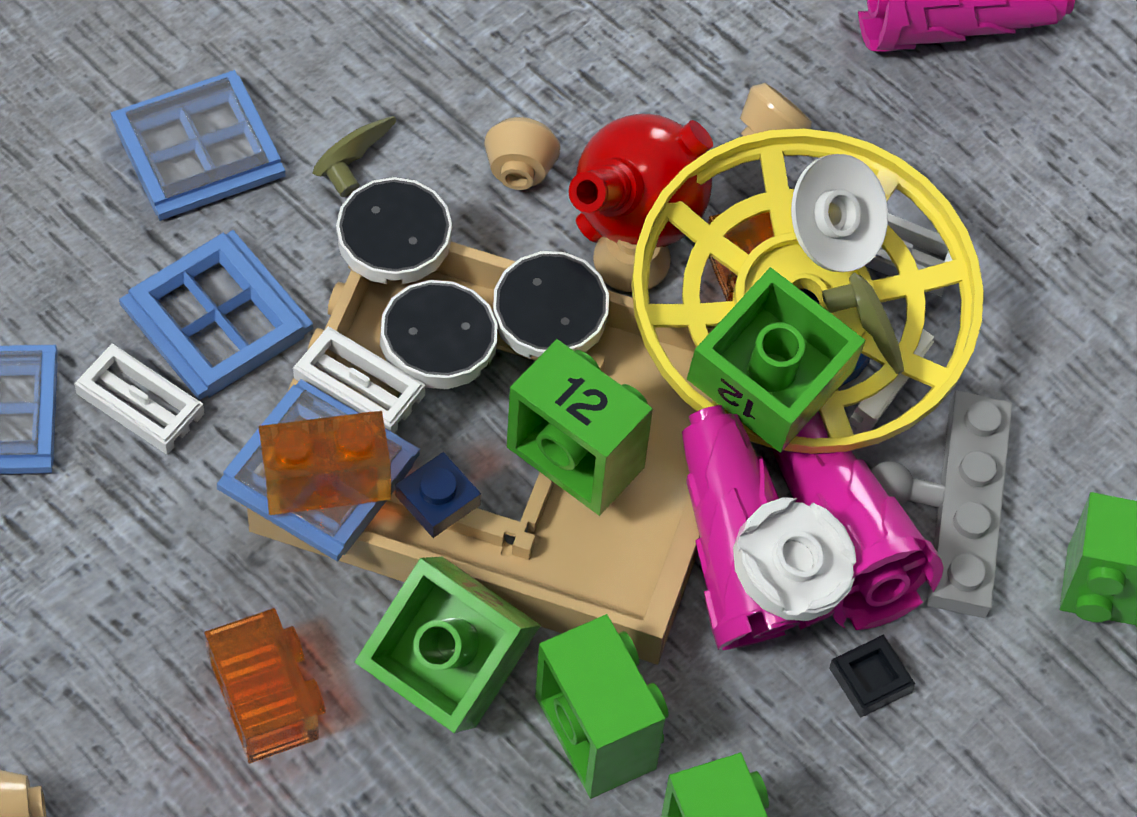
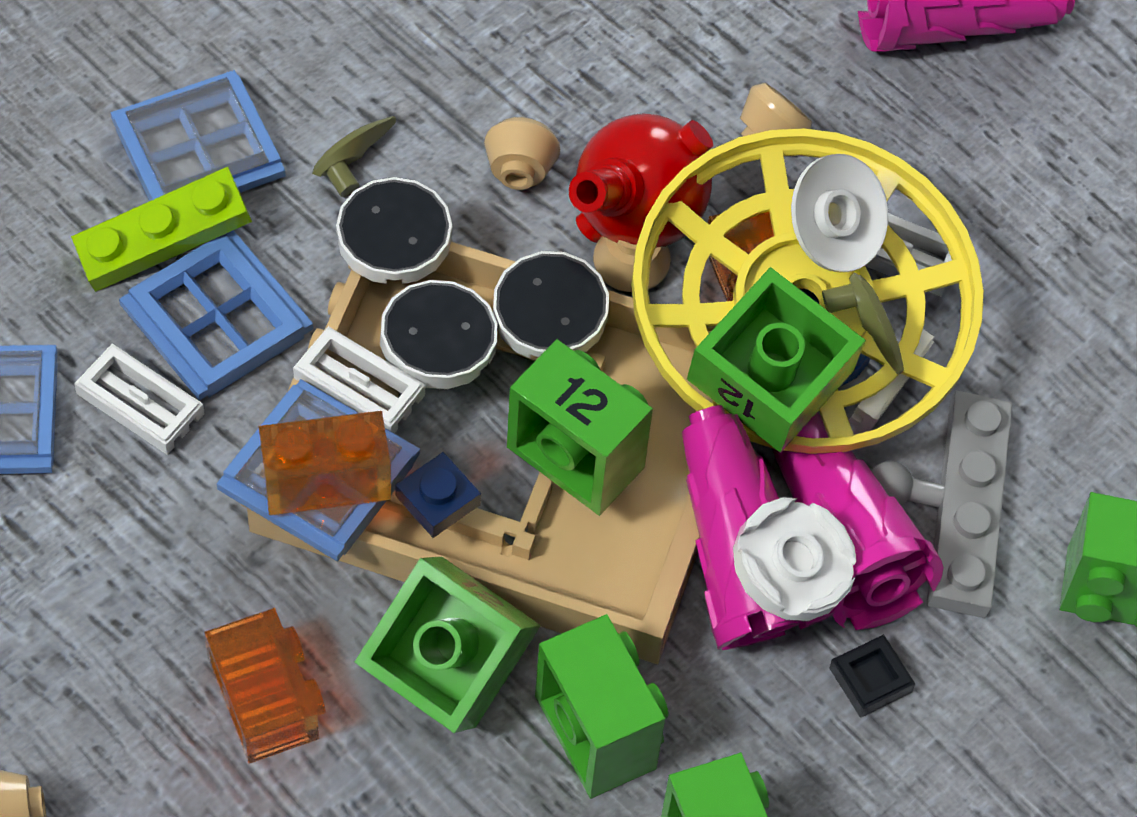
none -> lime plate [71,166,252,292]

